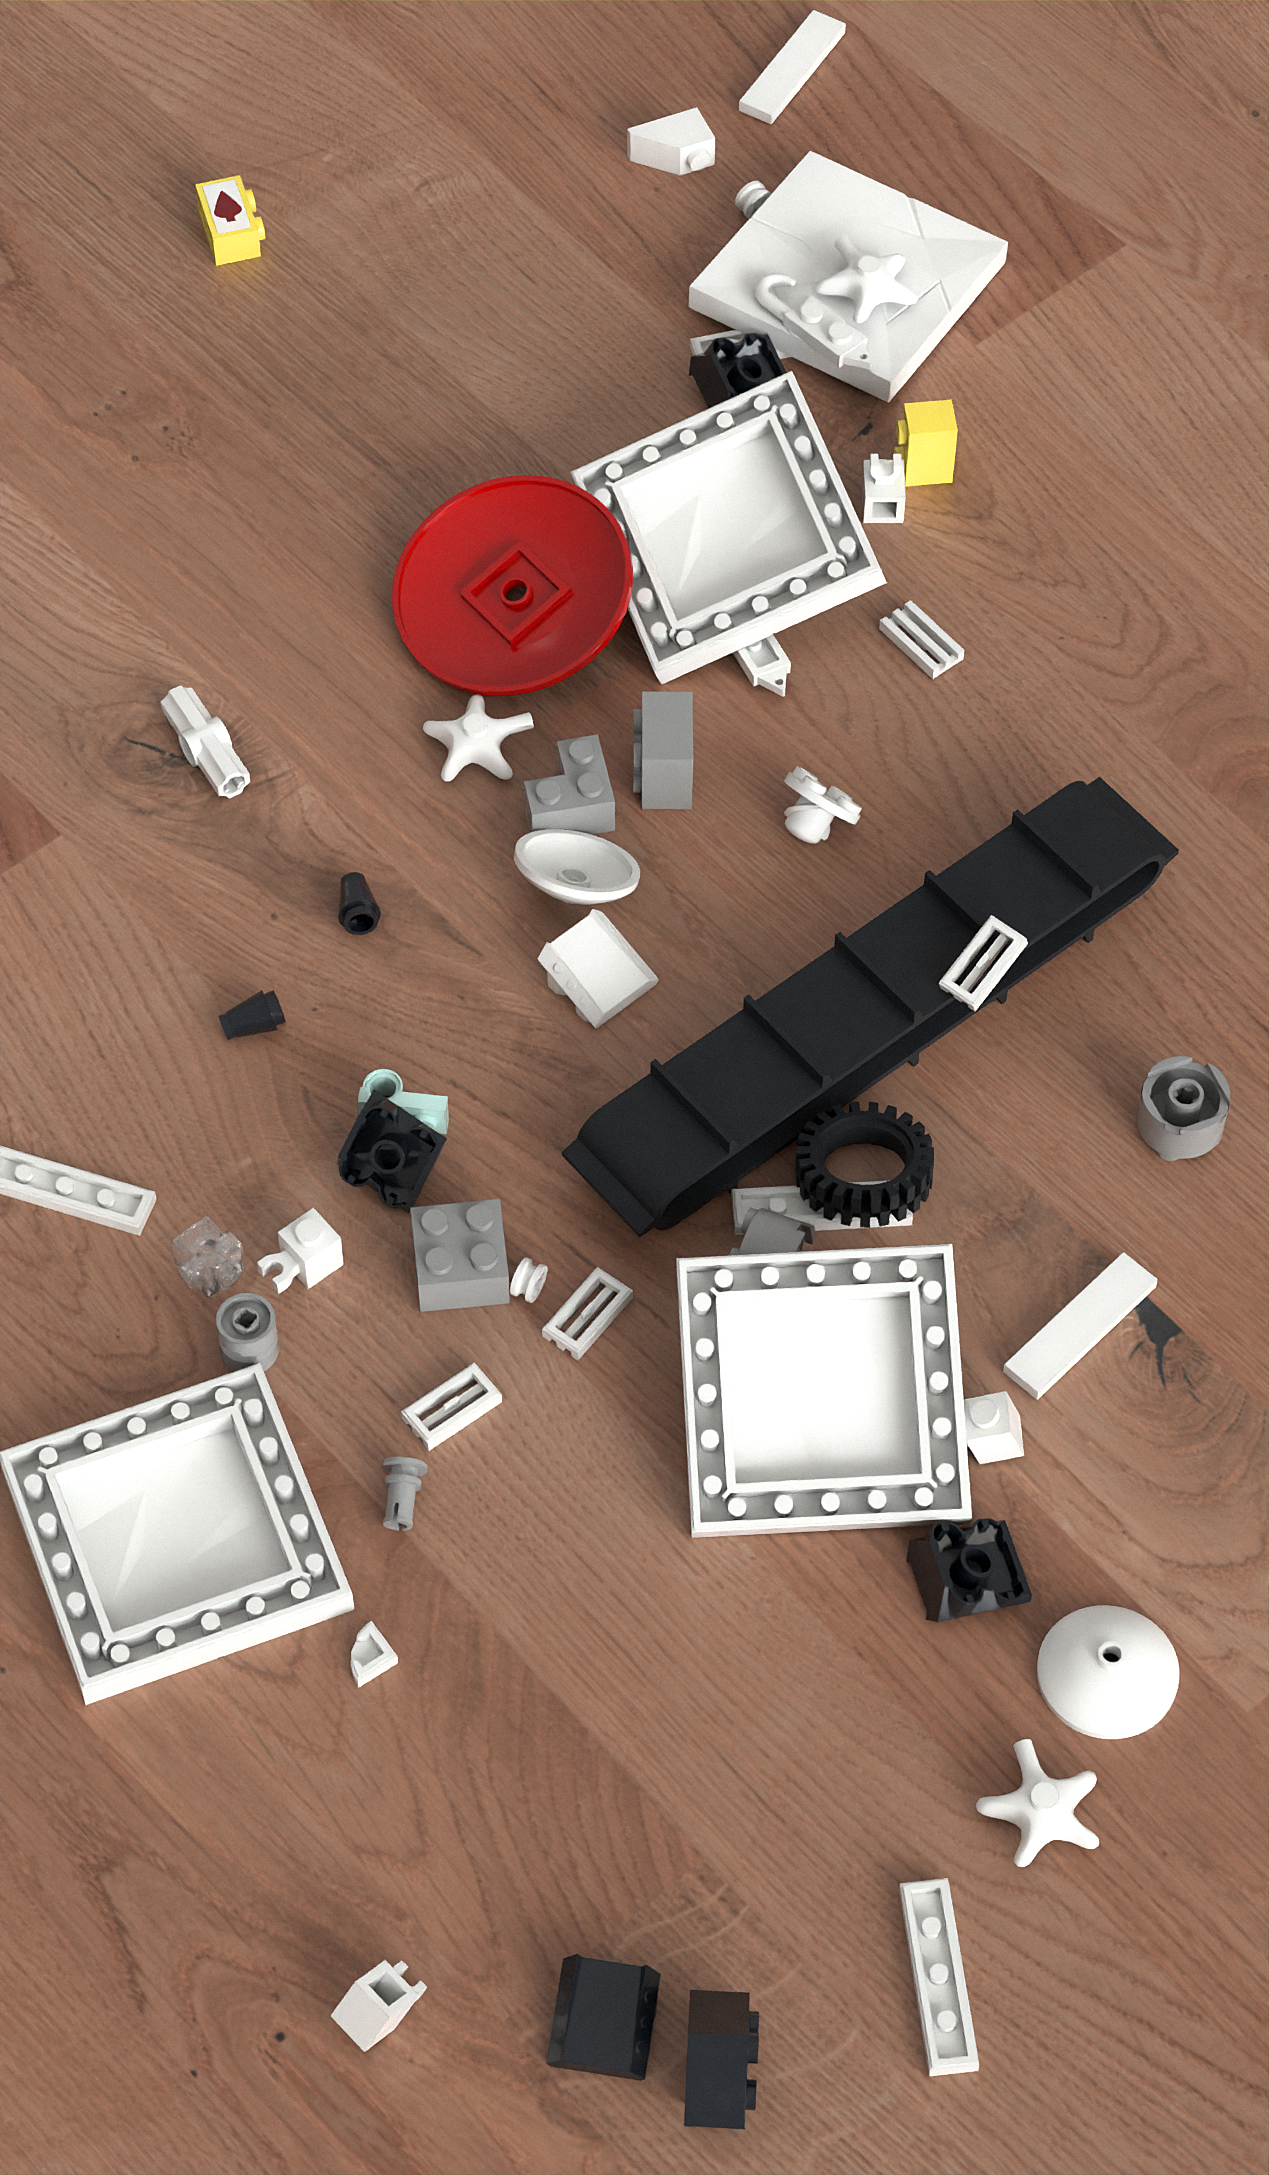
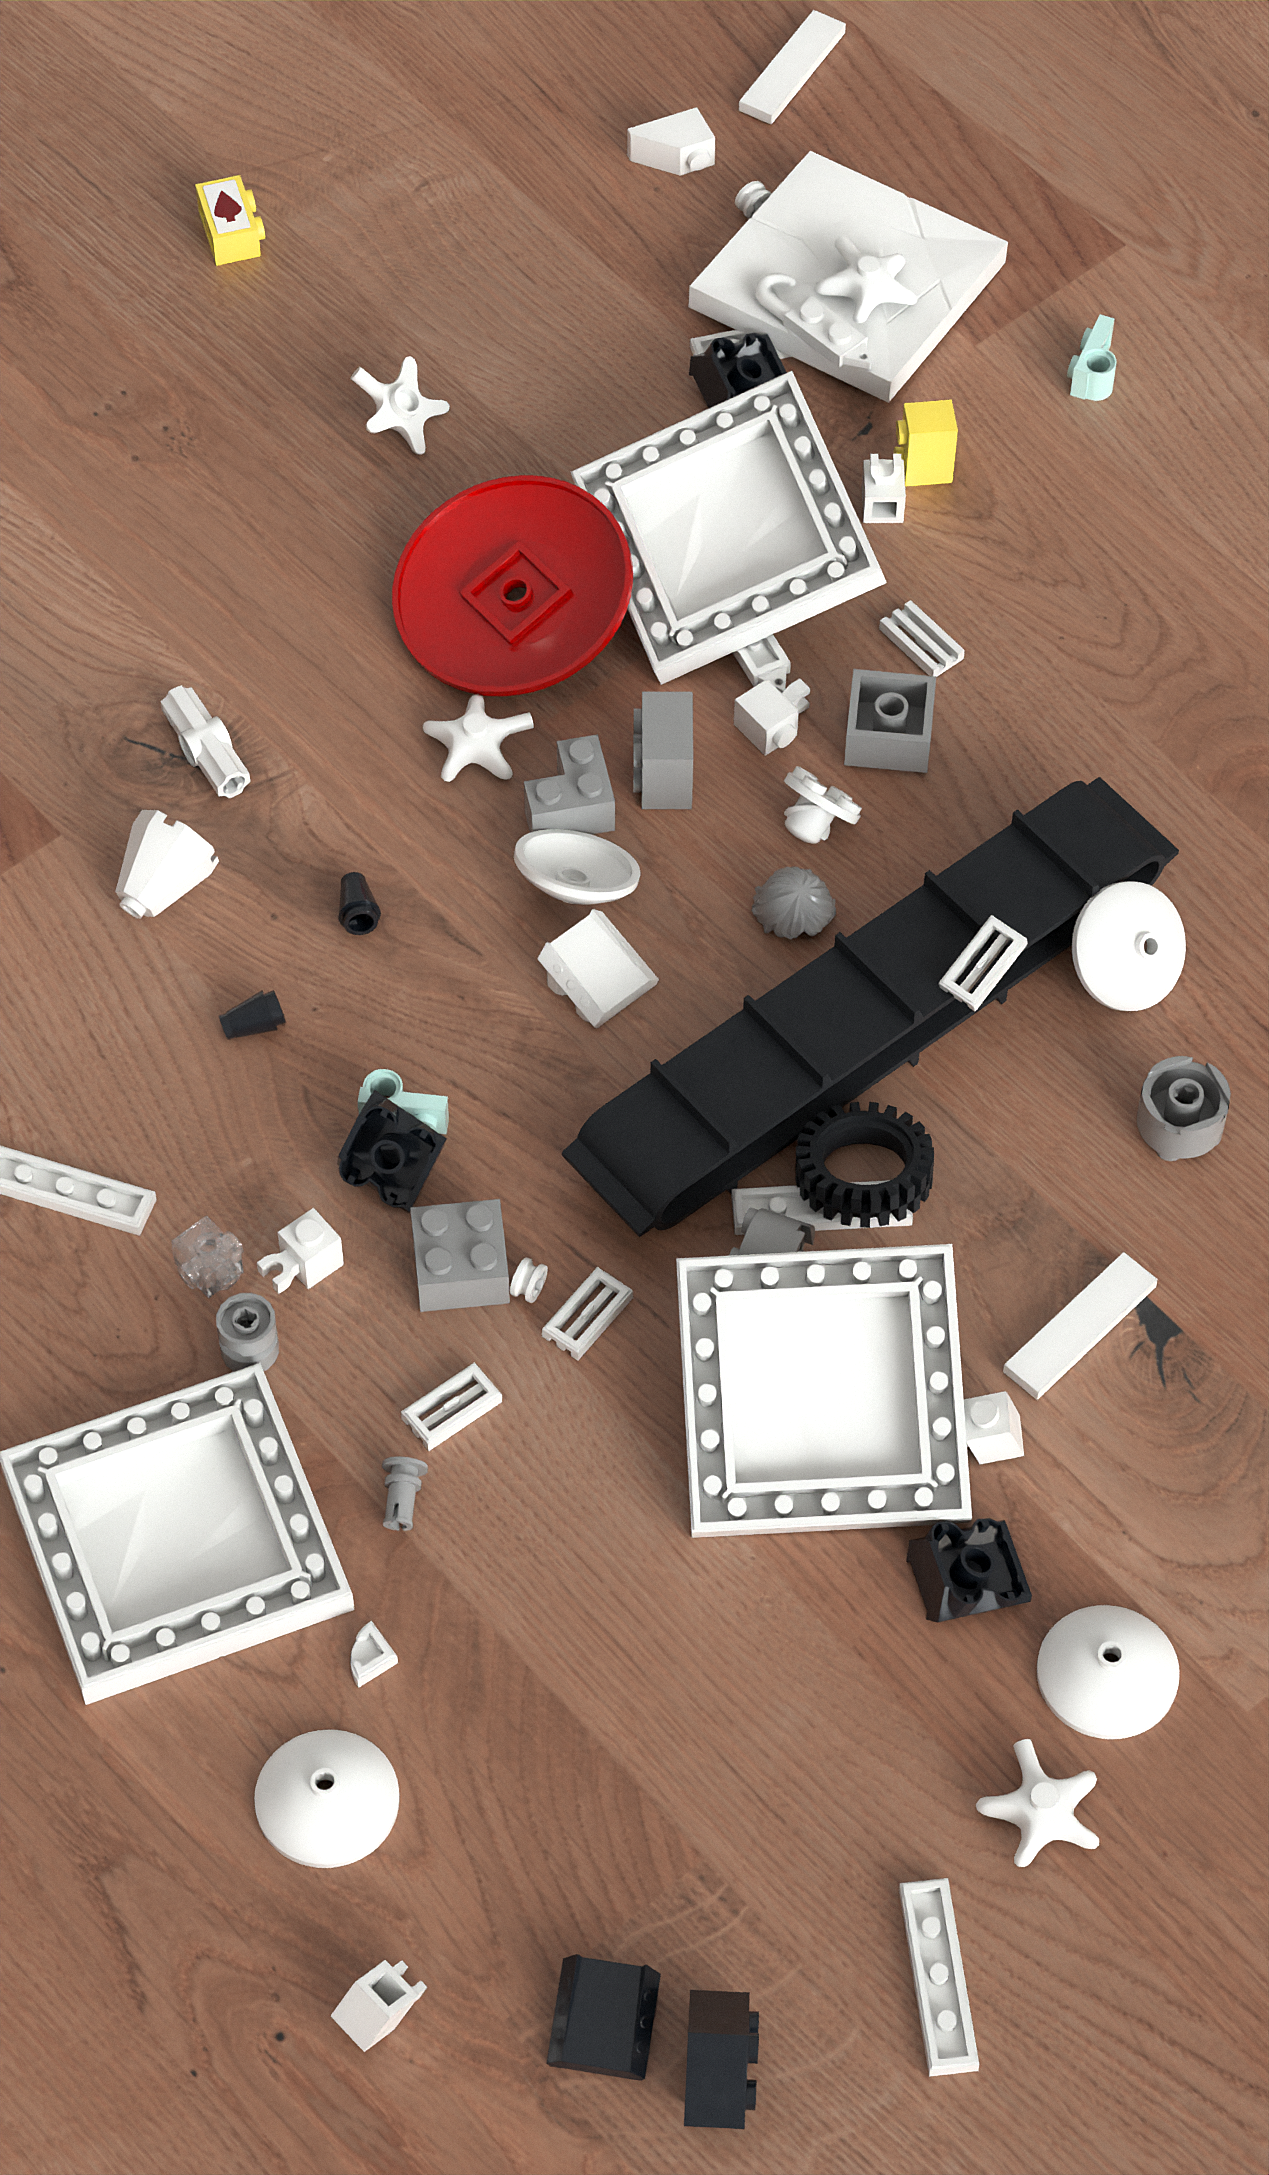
none -> white cone [115,810,219,919]
none -> white dish [254,1730,399,1868]
none -> white animal [350,356,450,455]
none -> white brick [734,678,810,756]
none -> light grey hair [751,866,836,939]
none -> light grey brick [844,669,936,773]
none -> light aqua plate [1067,314,1117,401]
none -> white dish [1072,882,1186,1011]

